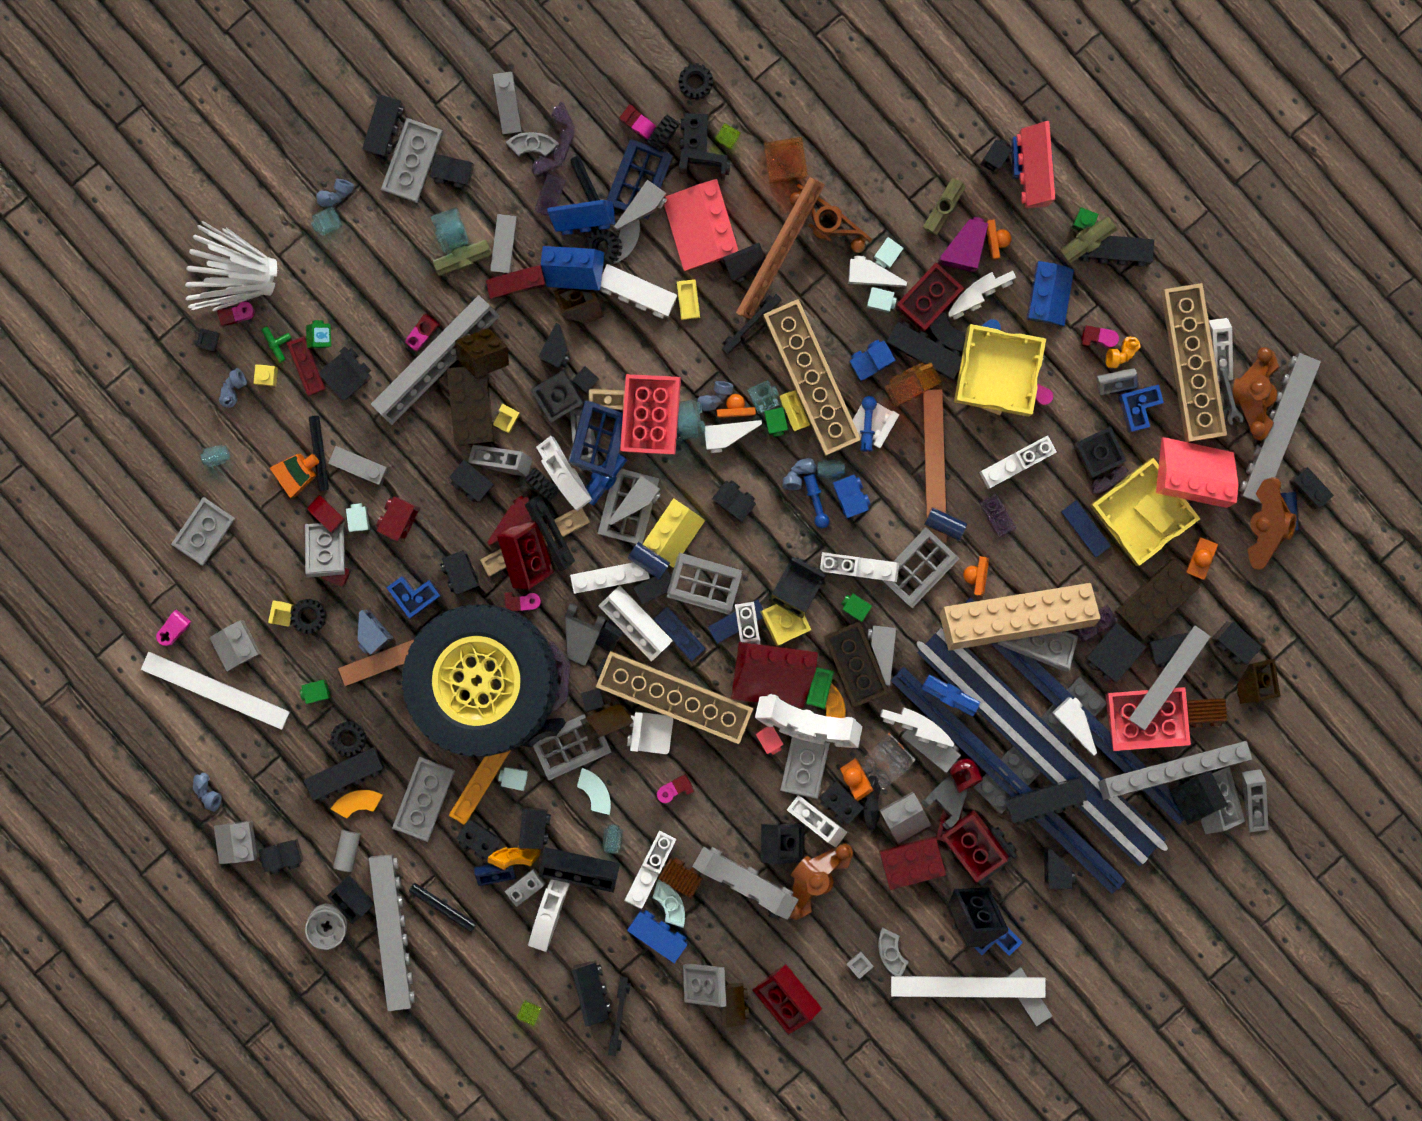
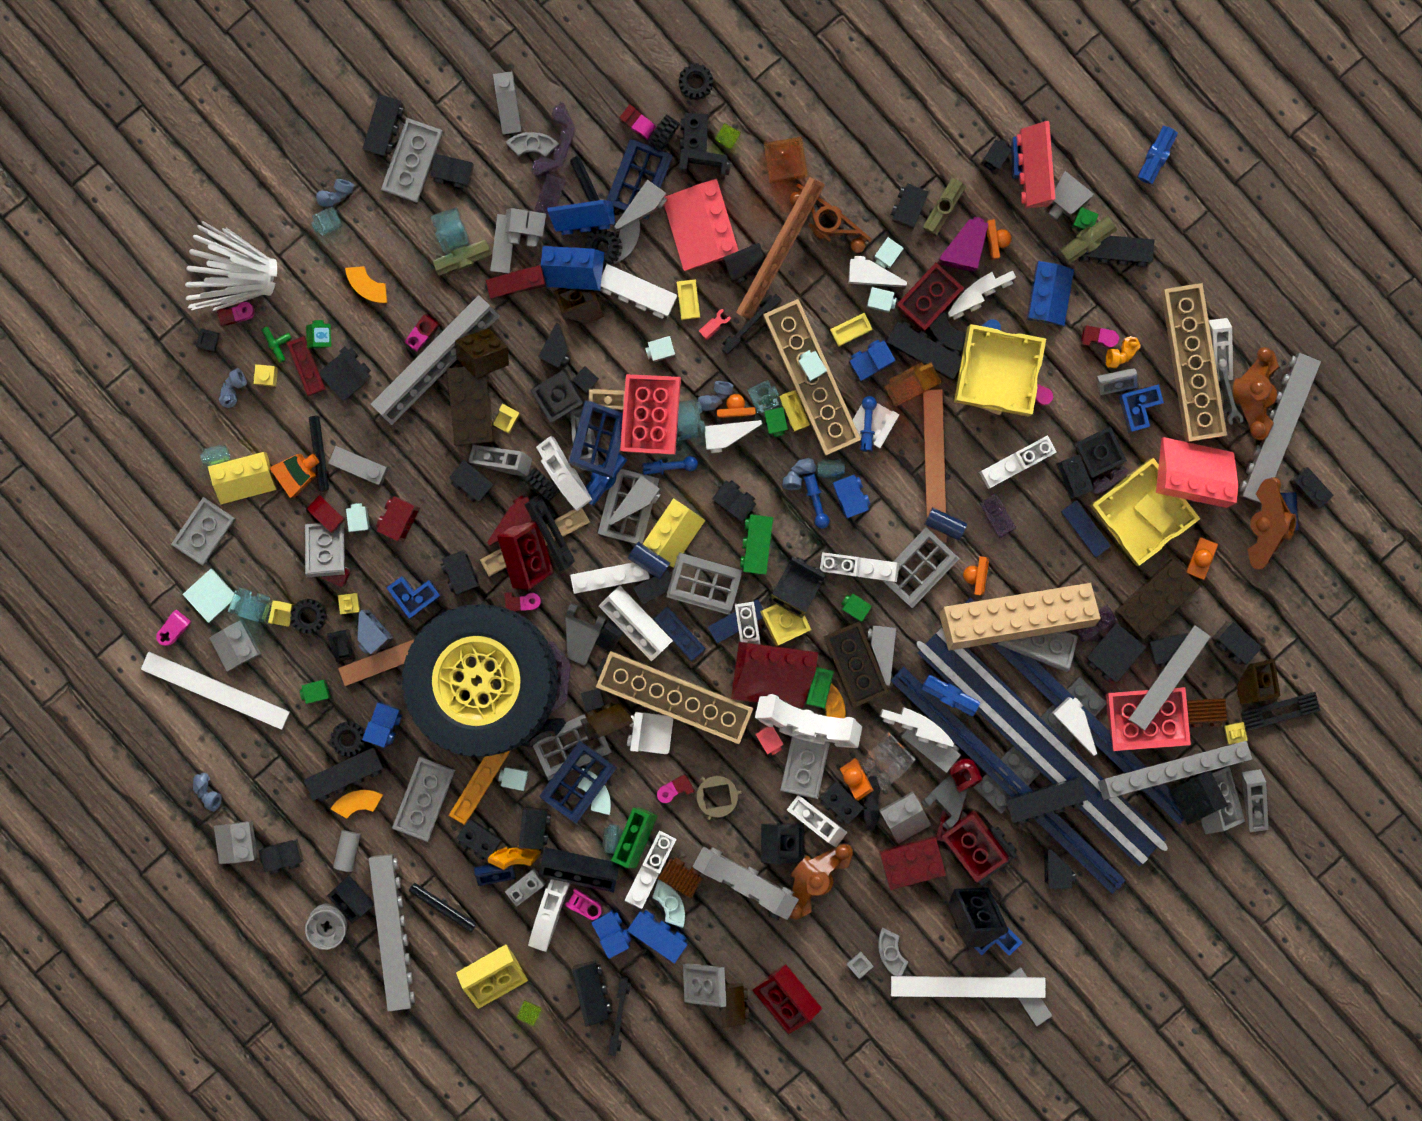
none -> light aqua tile [183,569,237,623]
none -> light yellow slope [208,452,277,505]
none -> clear light blue brick [228,587,272,624]
none -> black slope [327,629,355,662]
none -> light yellow tile [338,593,360,614]
none -> light orange tile [345,266,387,303]
none -> blue brick [362,702,402,748]
none -> light yellow slope [456,945,528,1009]
none -> light grey hips [505,208,546,247]
none -> dark blue piece [539,741,617,823]
none -> dark pink piece [565,888,603,920]
none -> blue brick [591,910,631,959]
none -> green brick [611,807,658,869]
none -> blue pin [642,456,698,475]
none -> light aqua brick [645,336,675,362]
none -> dark tan piece [697,776,742,820]
none -> coral bar [699,309,731,340]
none -> green brick [740,514,773,575]
none -> light aqua brick [798,350,827,382]
none -> light yellow tile [830,313,873,347]
none -> black brick [890,183,929,230]
none -> light grey torso [1048,171,1094,220]
none -> black panel [1056,454,1094,499]
none -> blue piece [1137,125,1178,185]
none -> light yellow tile [1224,722,1248,745]
none -> black container [1240,692,1321,731]

